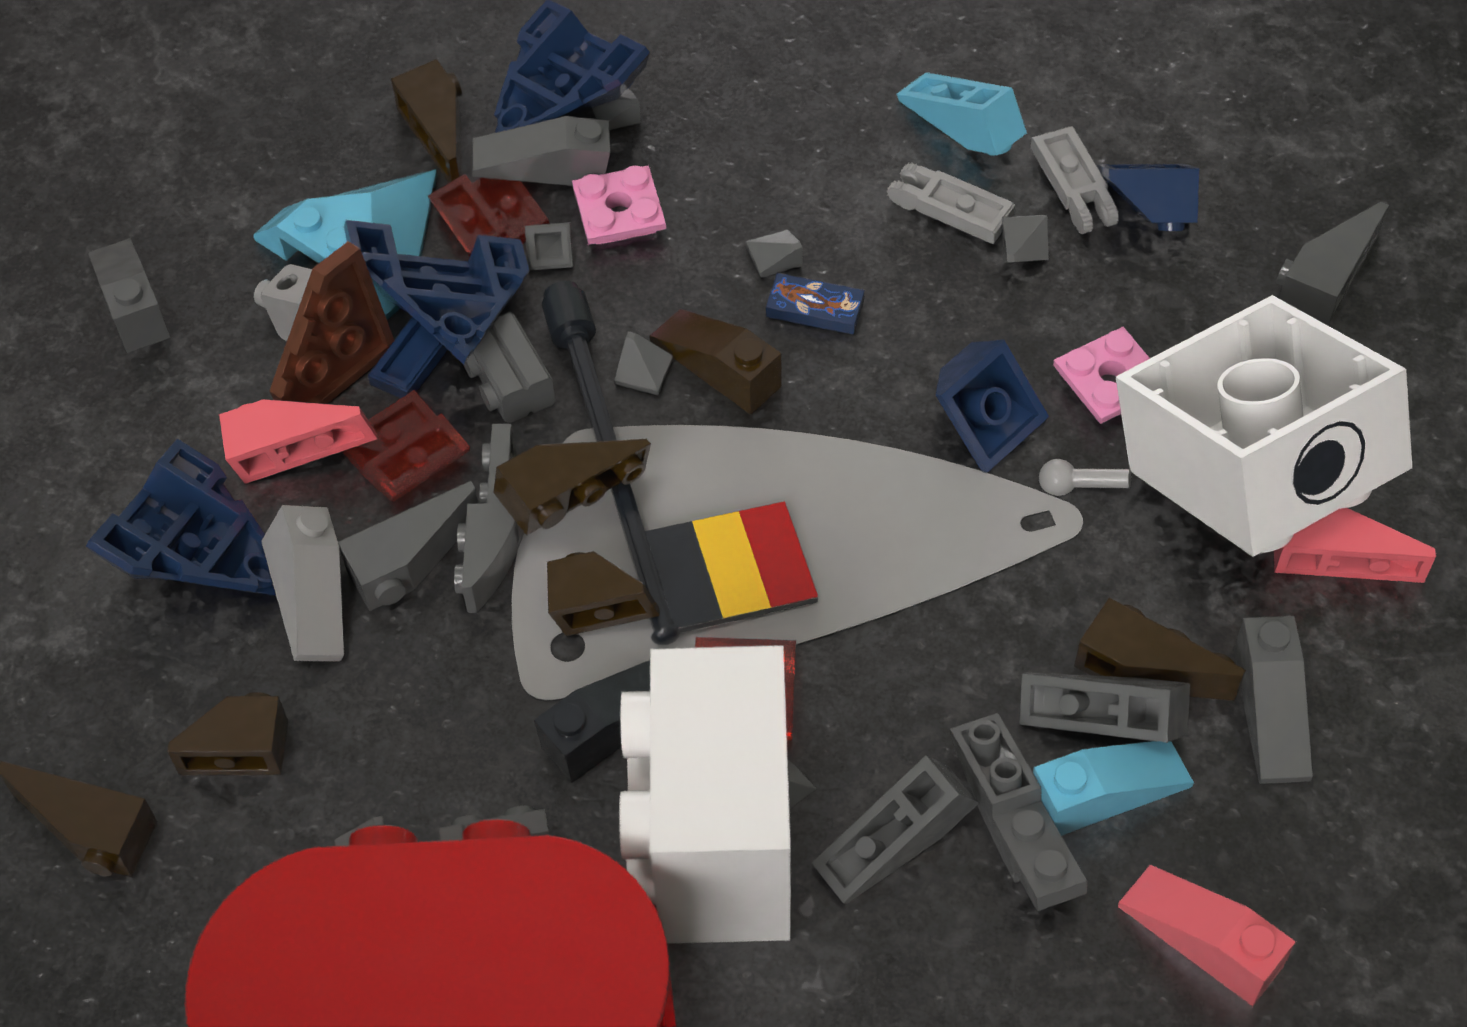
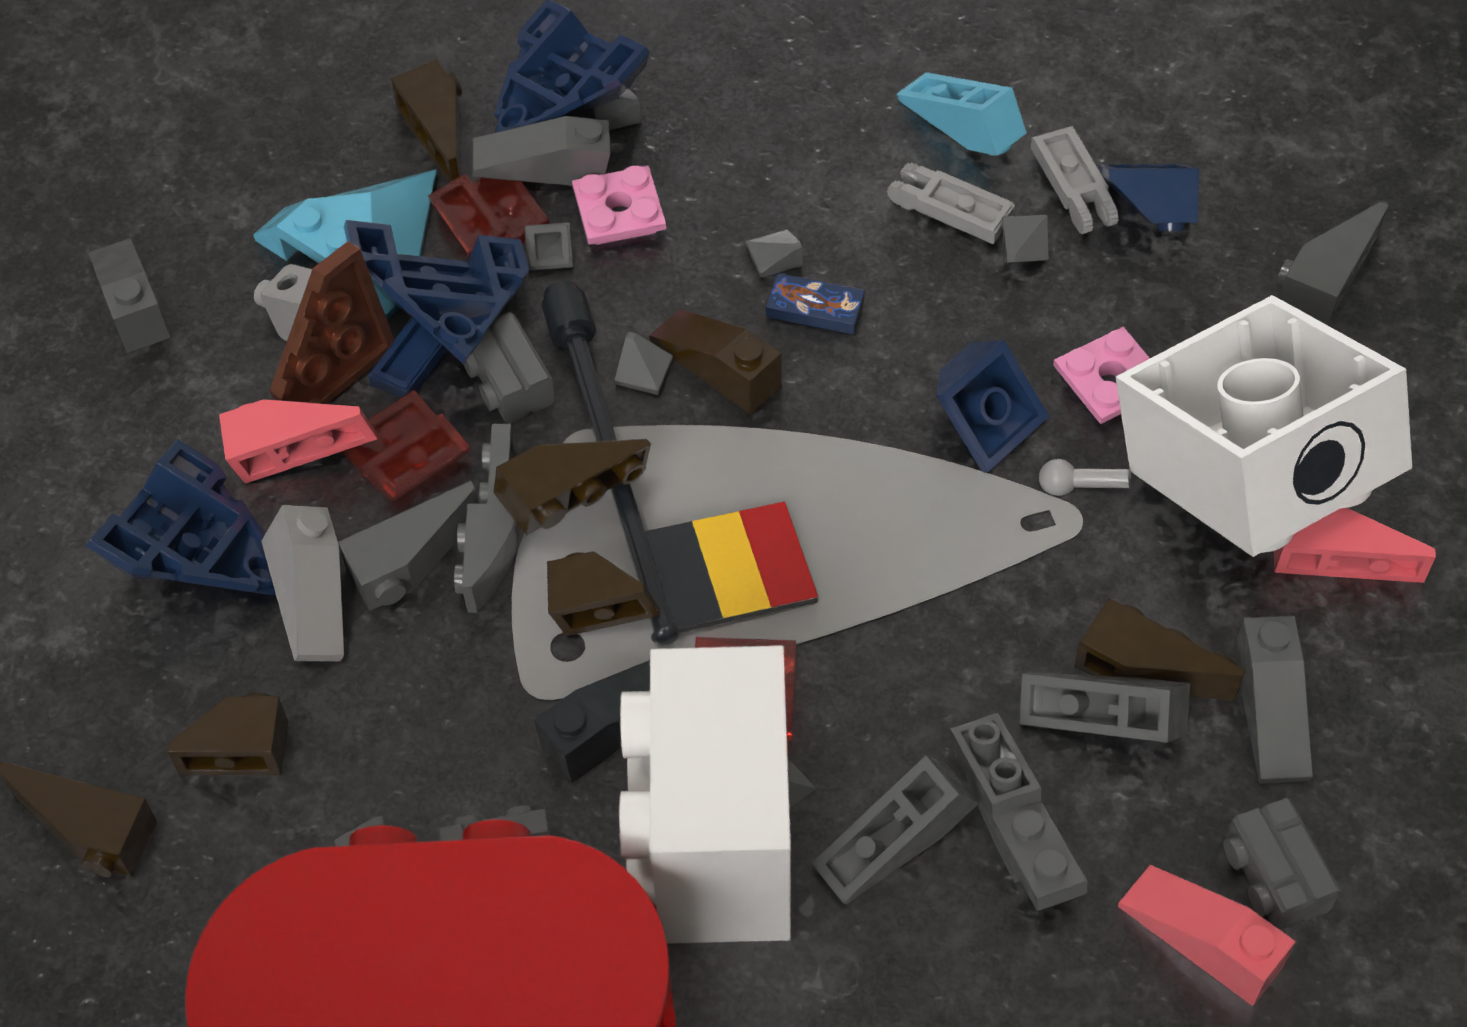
medium azure slope [1033,741,1194,836] -> none
none -> dark grey brick [1224,798,1341,930]

